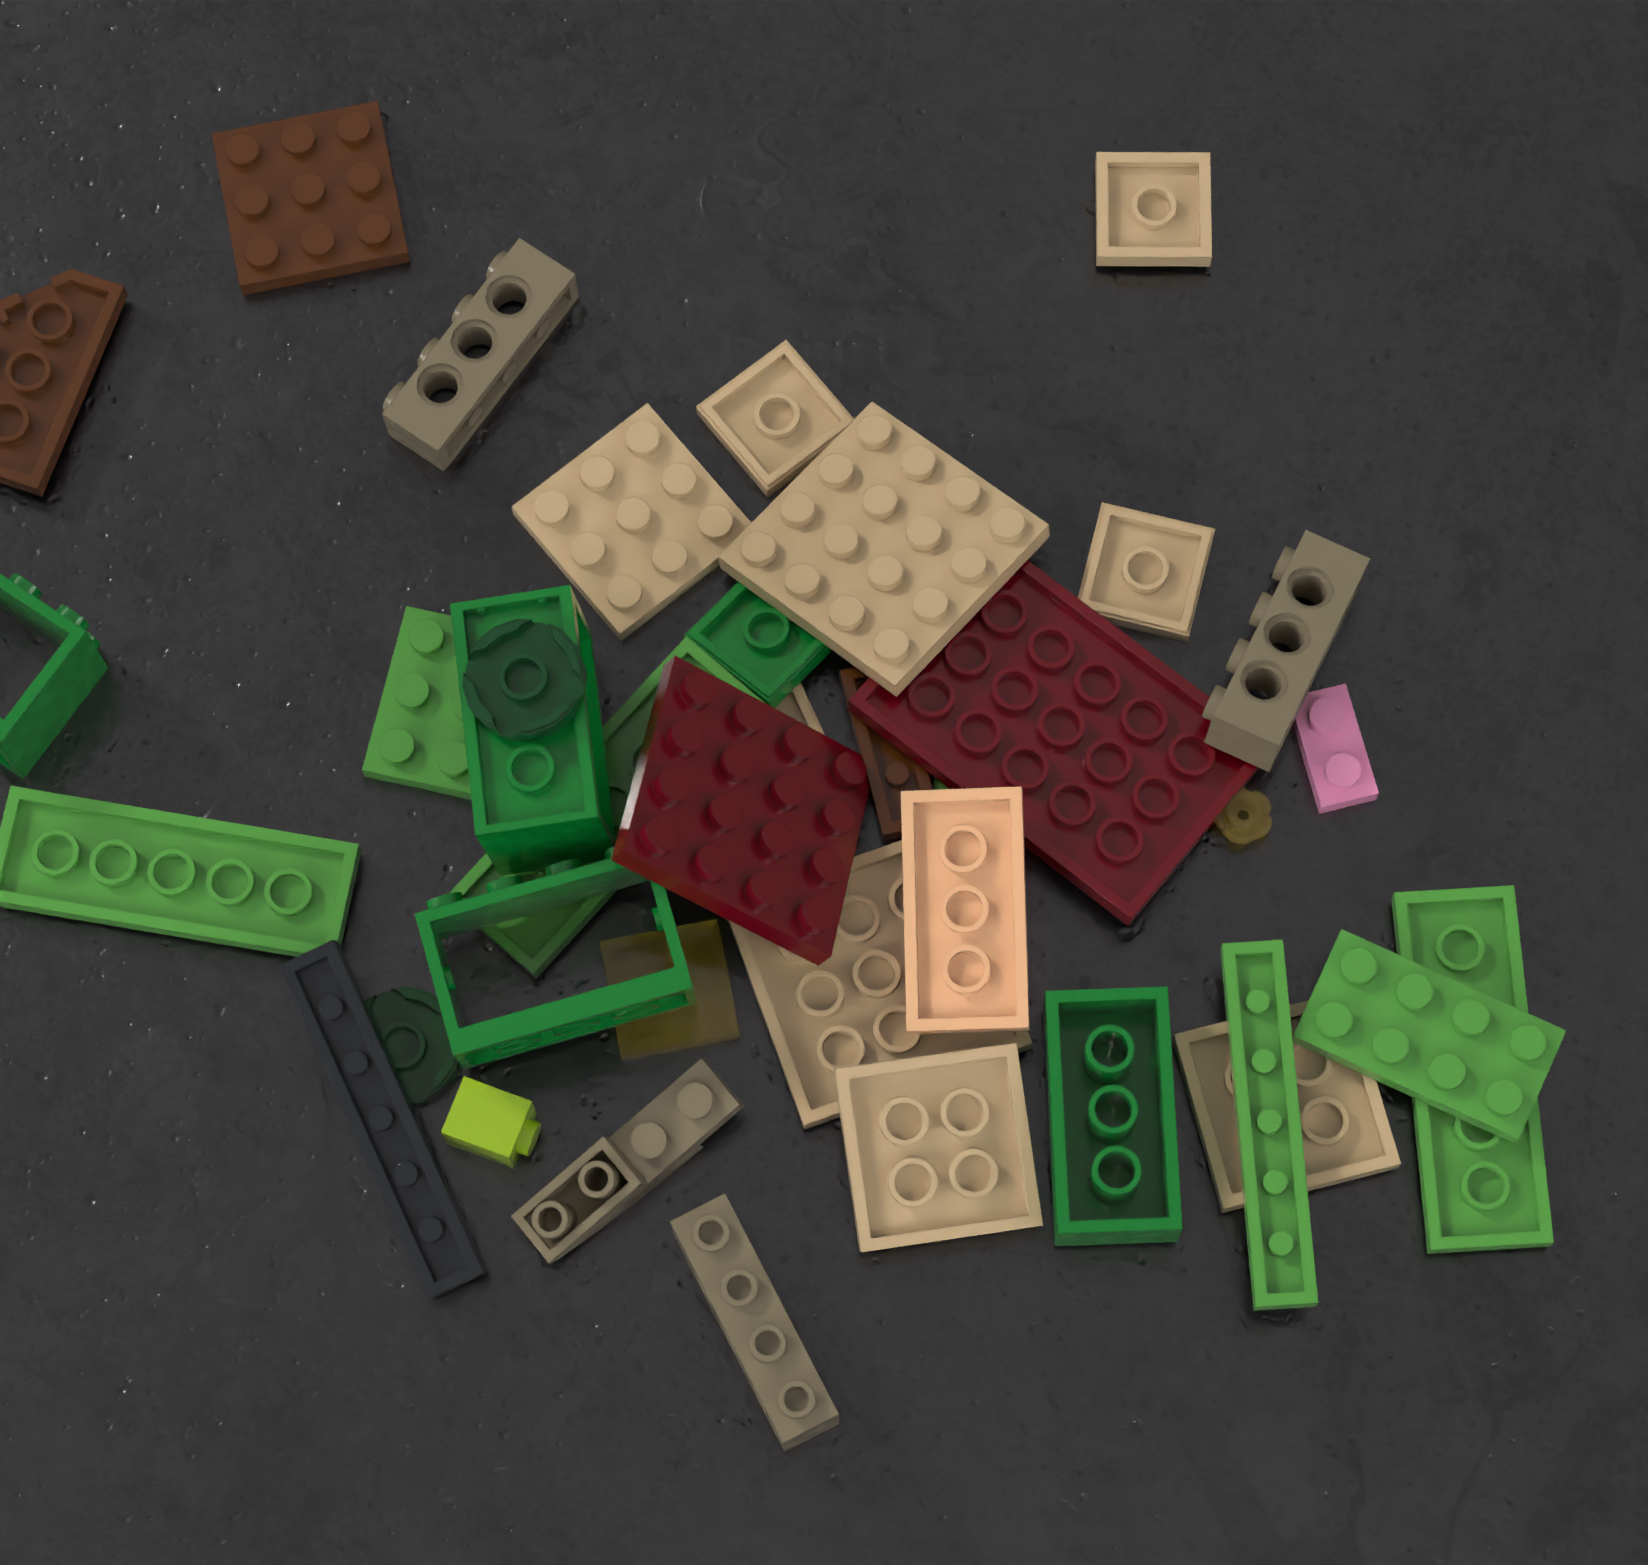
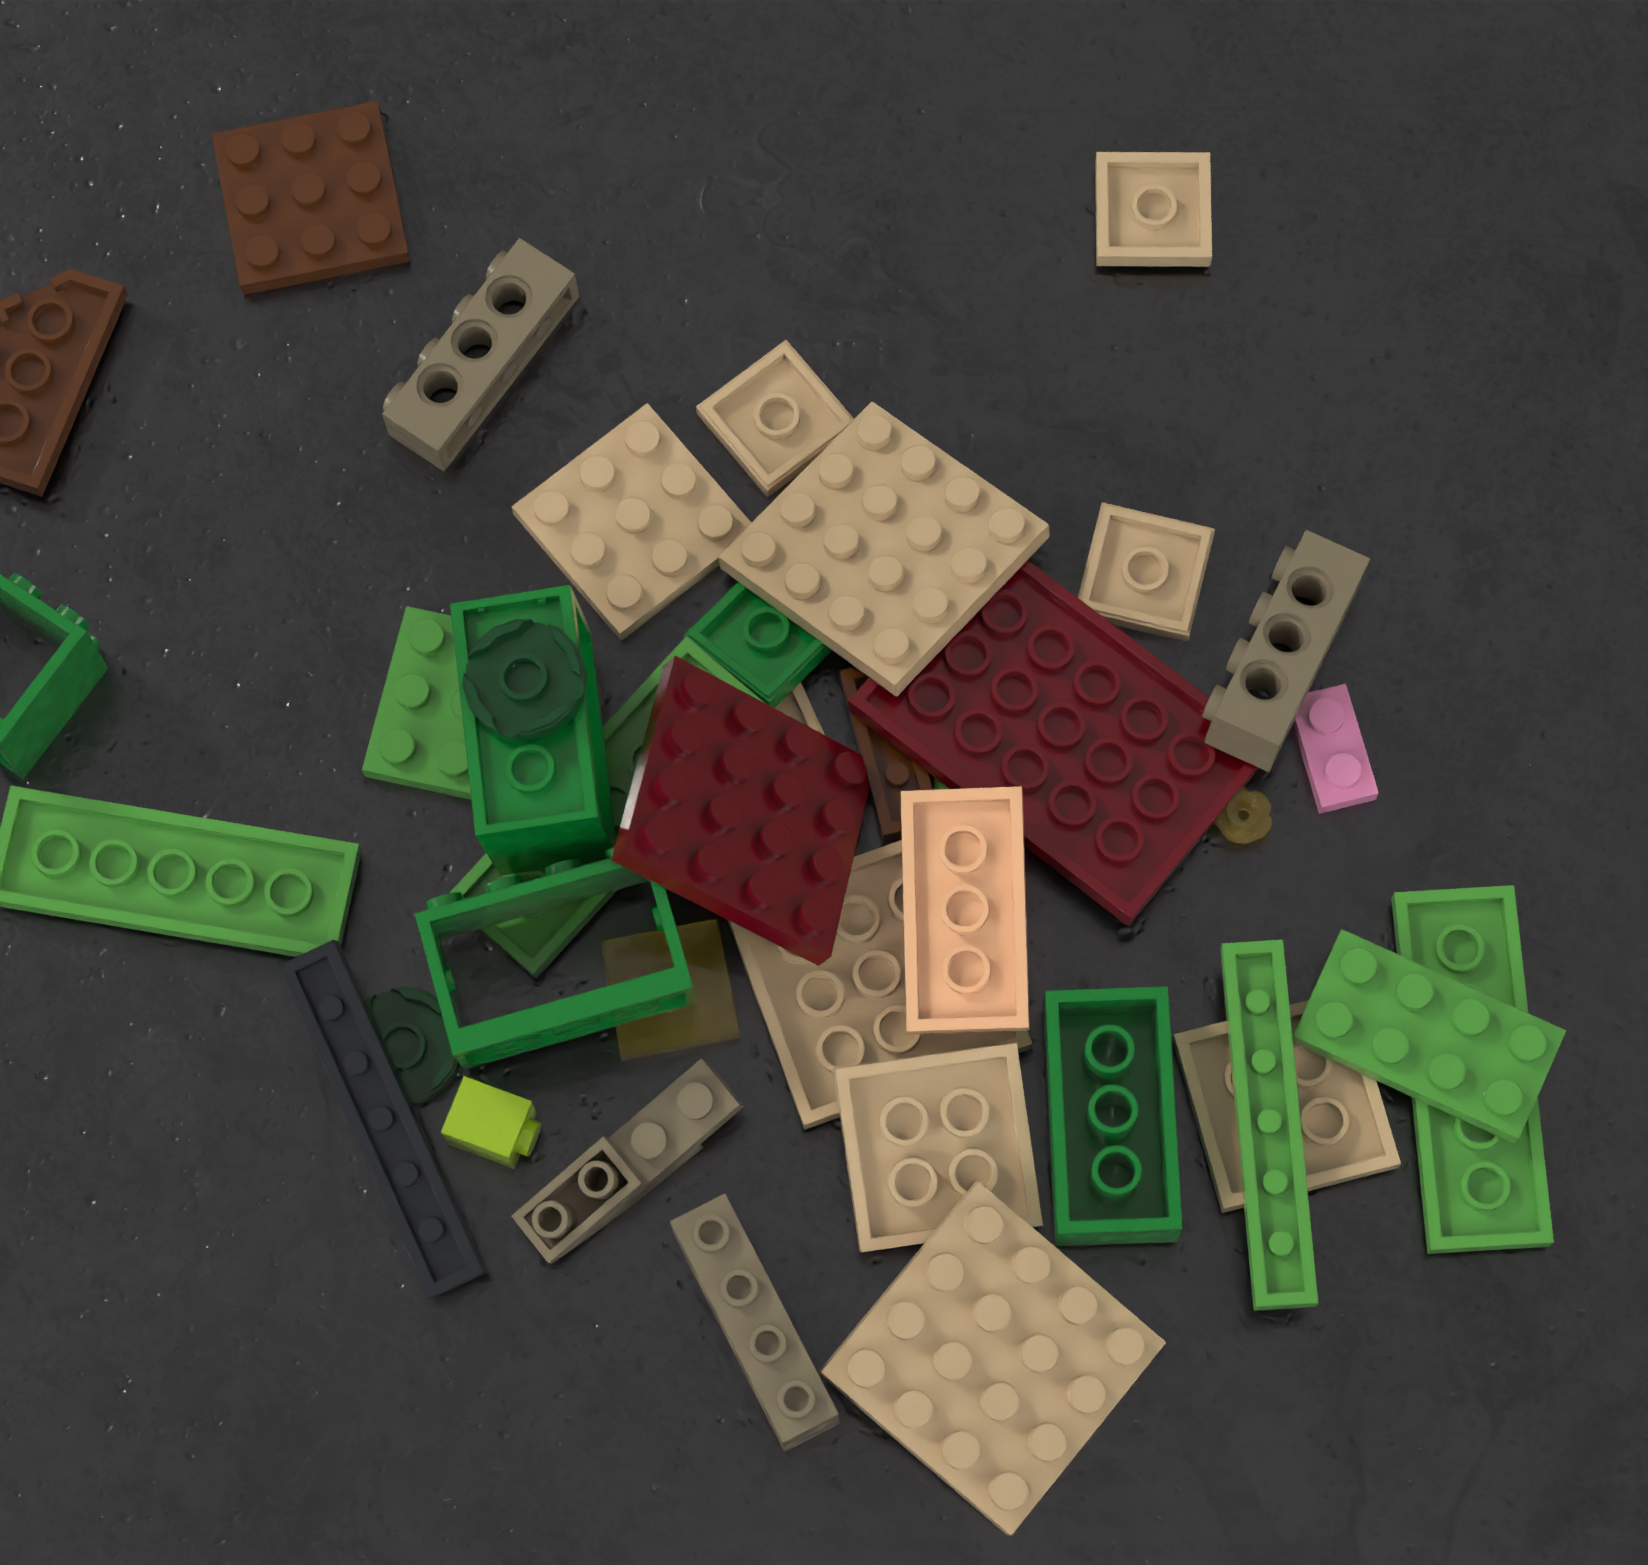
none -> tan plate [818,1181,1166,1536]

